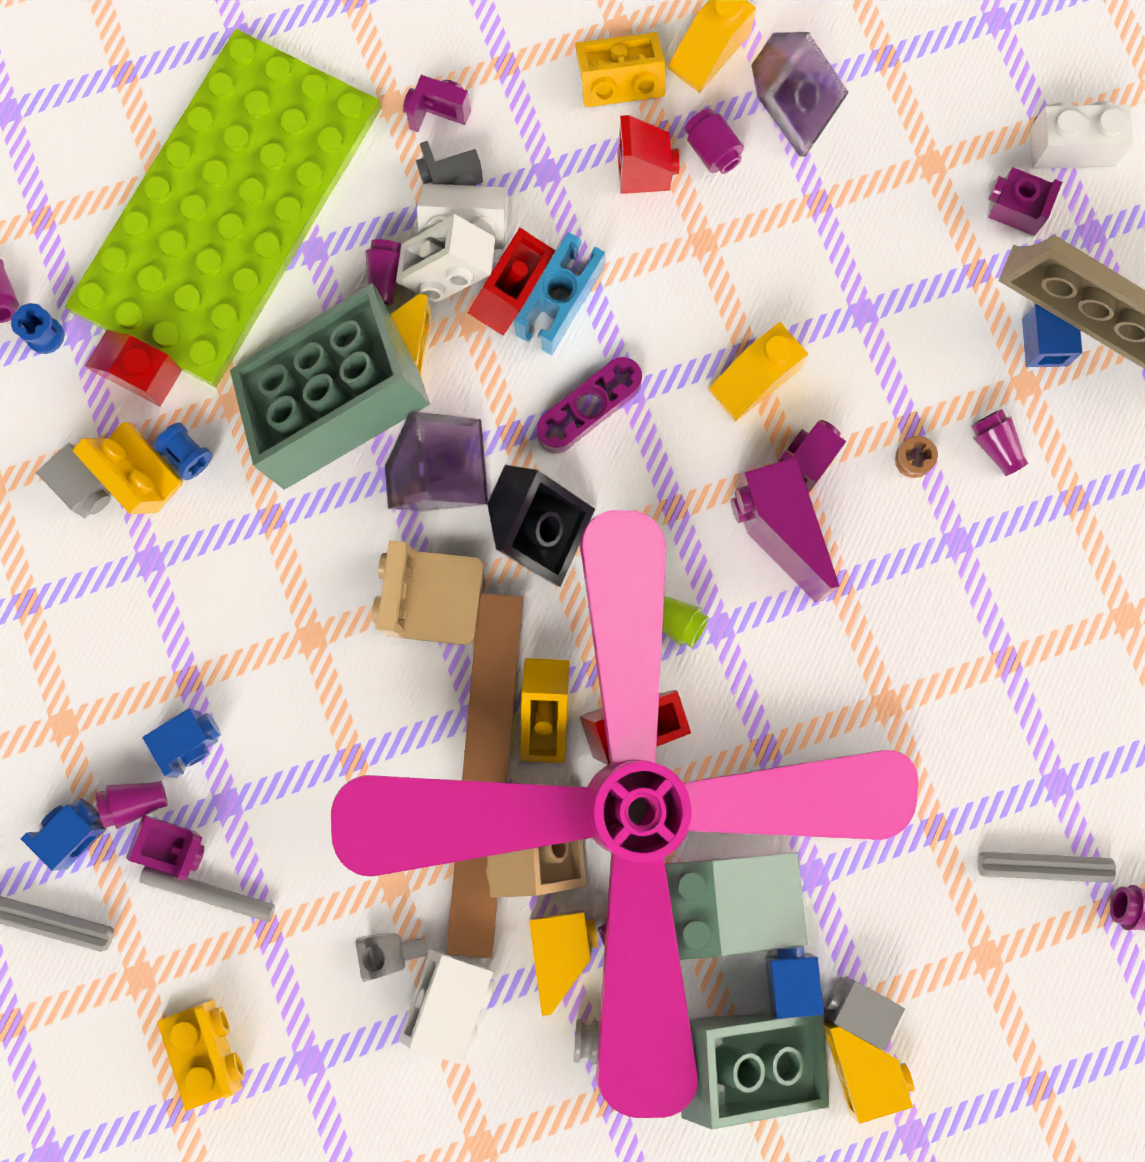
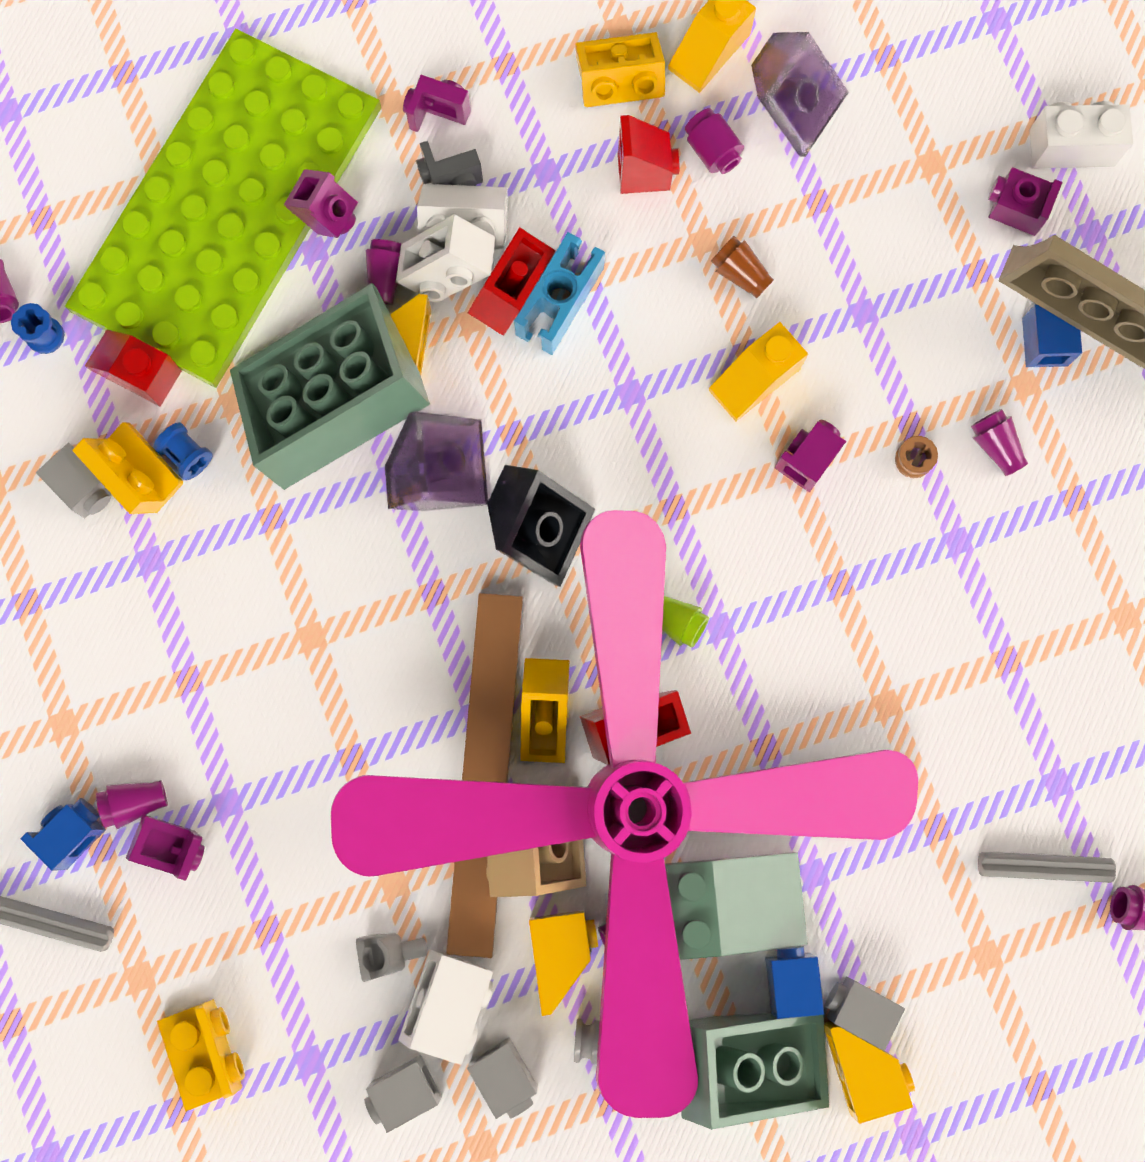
light grey bar [139,866,275,922] -> none
blue brick [142,708,222,778] -> none
tan bracket [372,540,484,645] -> none
magenta beam [537,357,642,453] -> none
magenta slope [731,457,840,603] -> none
none -> magenta brick [284,169,358,238]
none -> light grey brick [364,1055,442,1133]
none -> light grey brick [467,1037,538,1119]
none -> dark orange cone [711,236,774,299]

